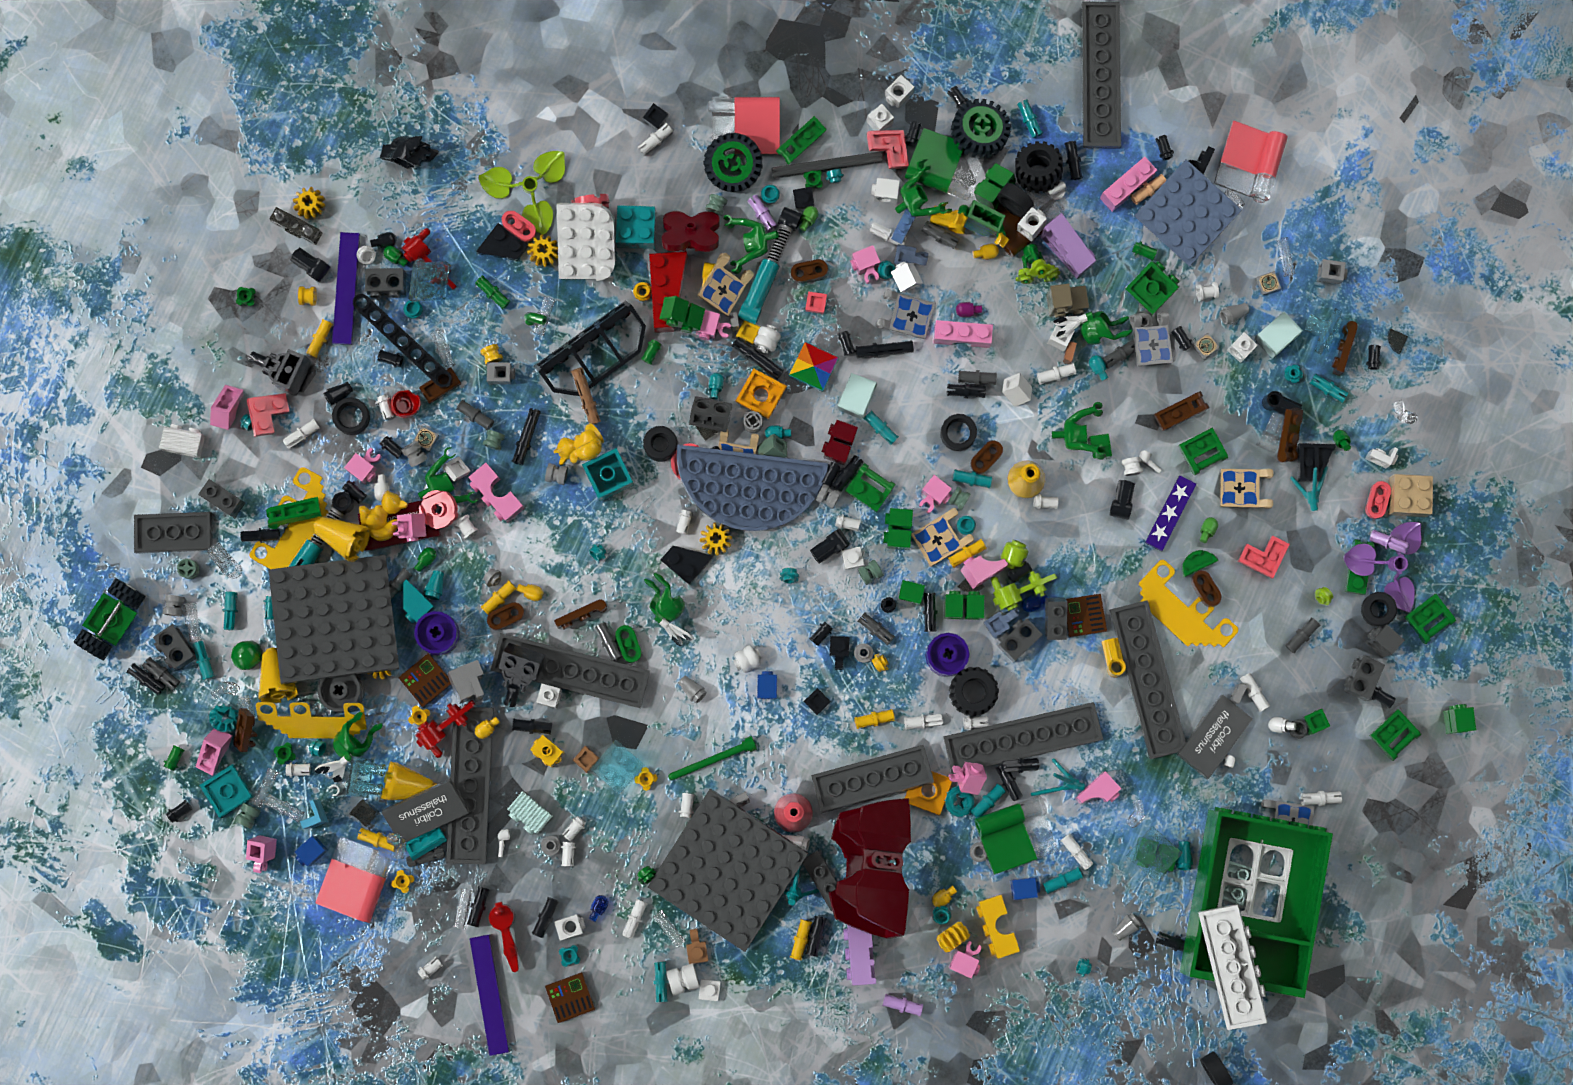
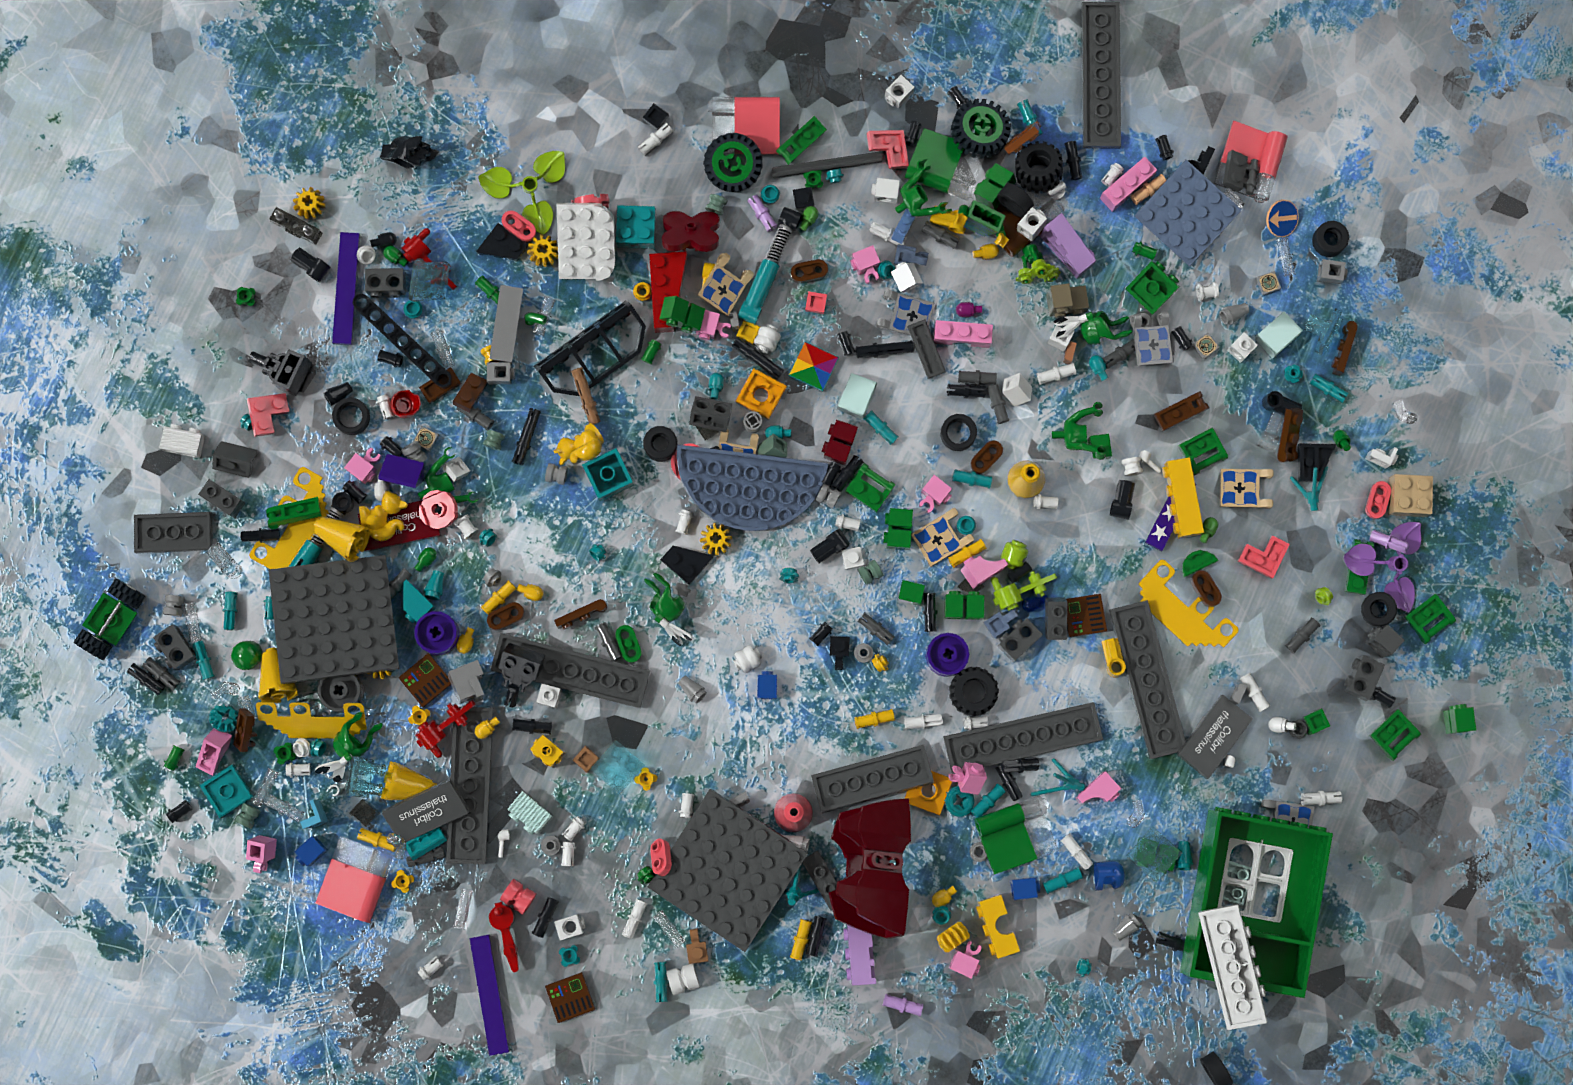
sand green wheel [177,559,200,579] -> none
bright pink arch [210,385,243,430] -> none
white axle [283,419,320,449] -> none
yellow wheel [298,286,317,306] -> none
yellow pin [306,319,333,358] -> none
bright pink brick [392,513,426,542] -> none
black pin [467,886,490,928] -> none
bright pink arch [468,463,525,523] -> none
clear blue cylinder [588,895,609,922] -> none
green piece [668,735,757,780] -> none
white plate [699,979,720,1001] -> none
green piece [723,215,779,274] -> none
black plate [803,688,831,715] -> none
white brick [867,104,894,131] -> none
black pin [881,597,896,613] -> none
sand green wheel [948,487,971,510] -> none
black pin [1366,345,1382,370] -> none
clear smoke tile [1388,329,1408,354] -> none
none -> dark grey panel [212,441,257,478]
none -> white plate [293,738,311,757]
none -> dark purple slope [378,454,425,488]
none -> reddish brown plate [453,373,488,413]
none -> yellow cylinder [456,627,475,654]
none -> teal plate [479,529,497,547]
none -> light grey panel [489,285,523,364]
none -> coral wheel [500,879,537,915]
none -> coral plate [650,838,672,876]
none -> light grey plate [672,582,691,597]
none -> dark grey plate [907,319,946,379]
none -> dark grey pin [987,384,1009,424]
none -> dark orange plate [1004,121,1042,154]
none -> blue helmet [1094,861,1125,891]
none -> white pin [1101,163,1124,187]
none -> yellow brick [1162,457,1204,539]
none -> dark grey plate [1223,150,1259,195]
none -> blue piece [1266,200,1299,237]
none -> black tyre [1312,221,1349,257]

